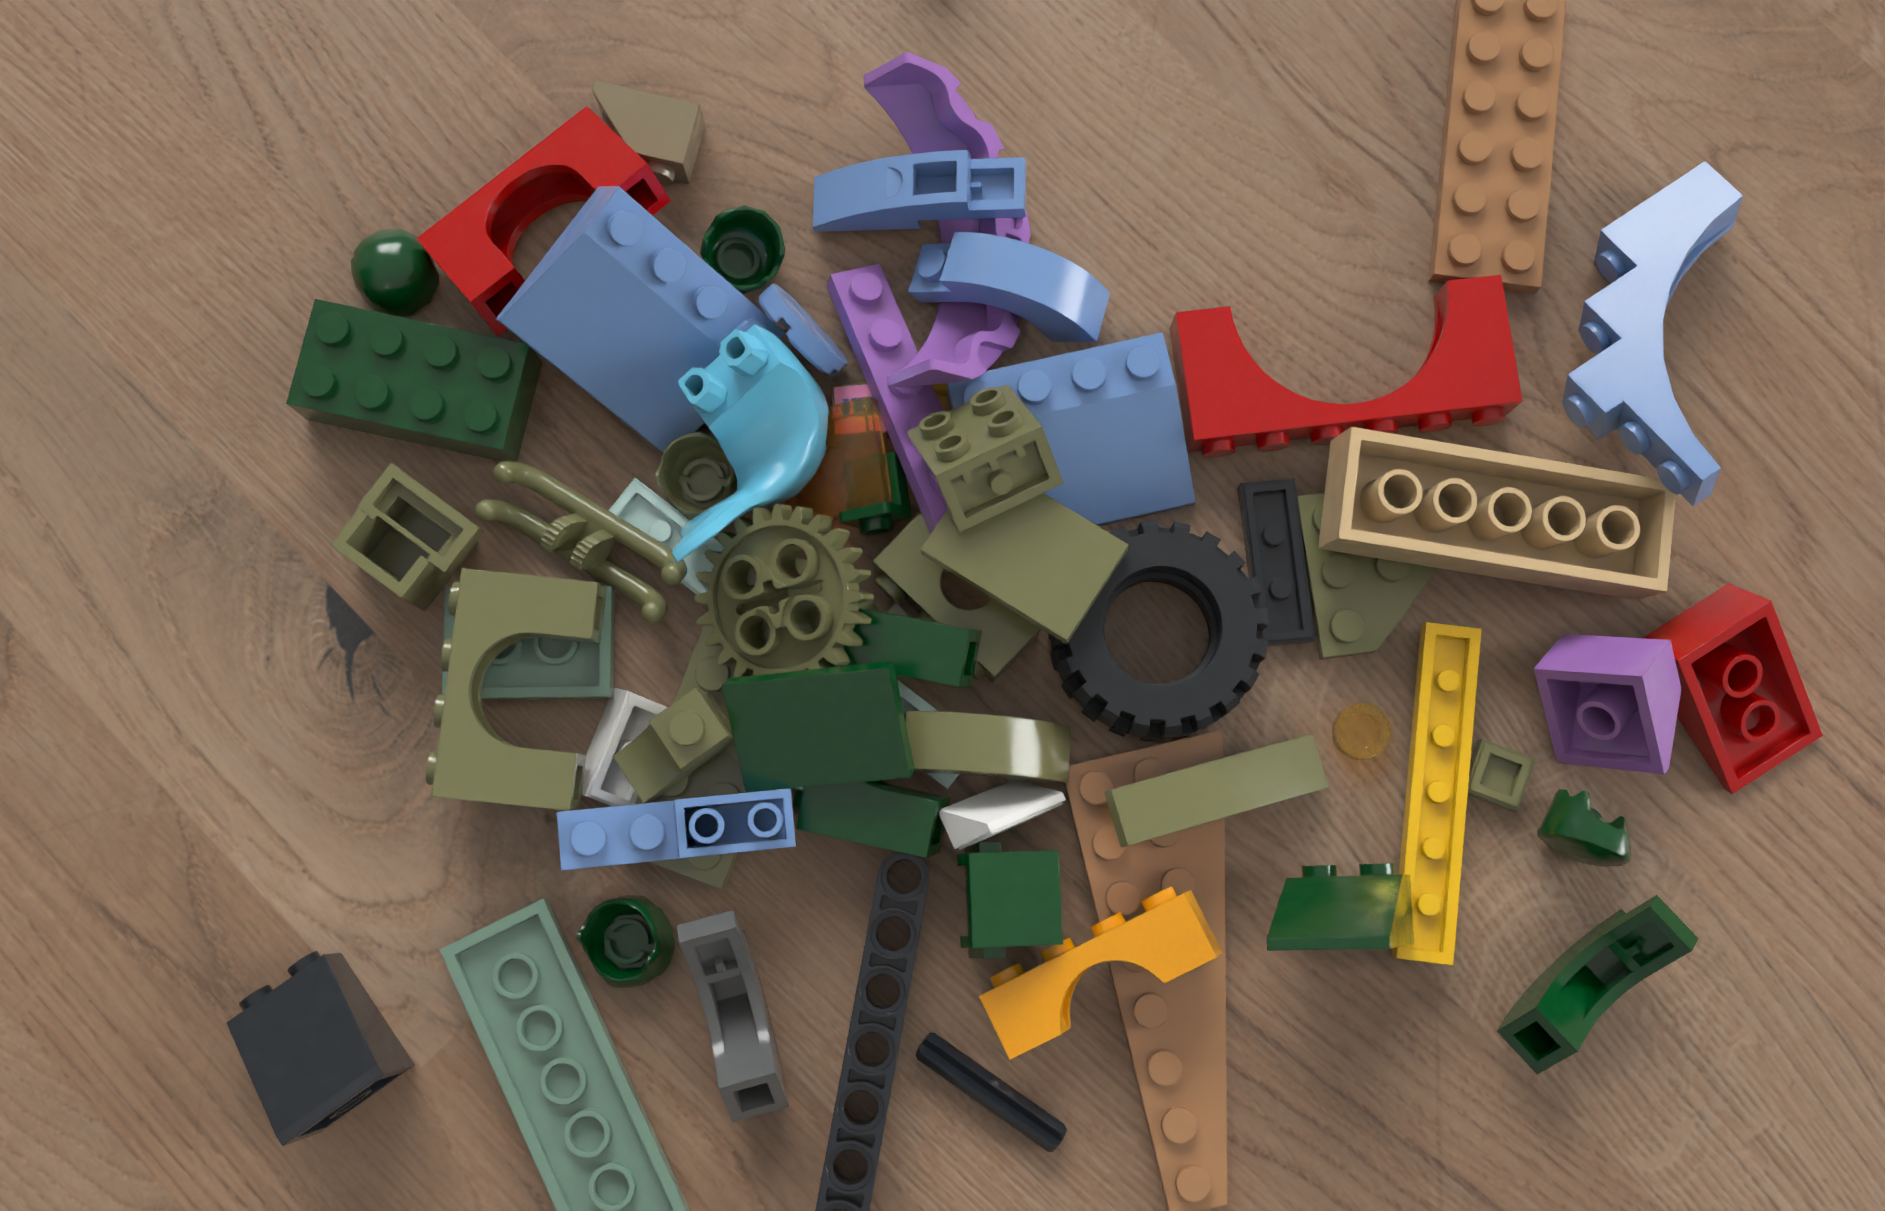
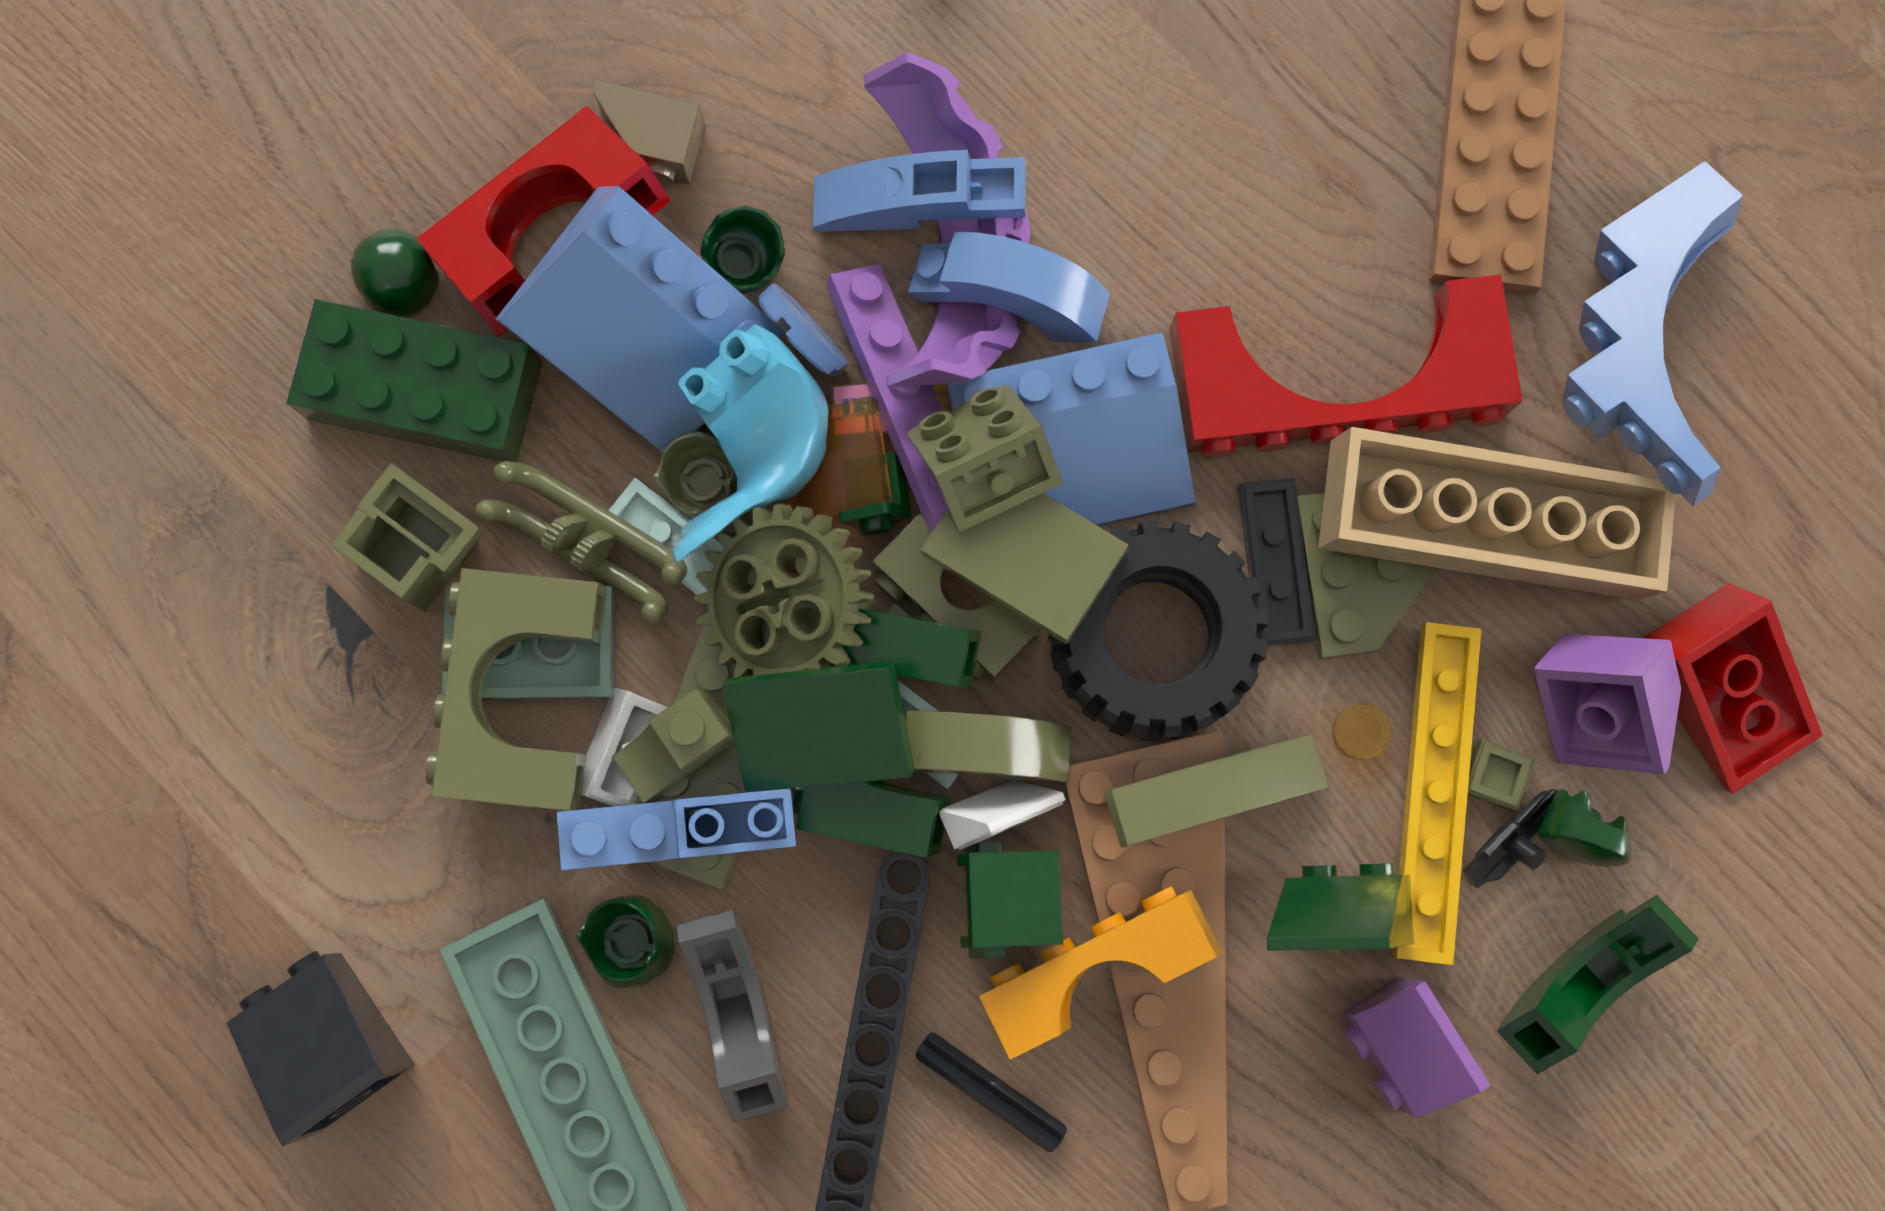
none -> medium lavender slope [1342,977,1491,1118]
none -> black piece [1463,789,1557,888]

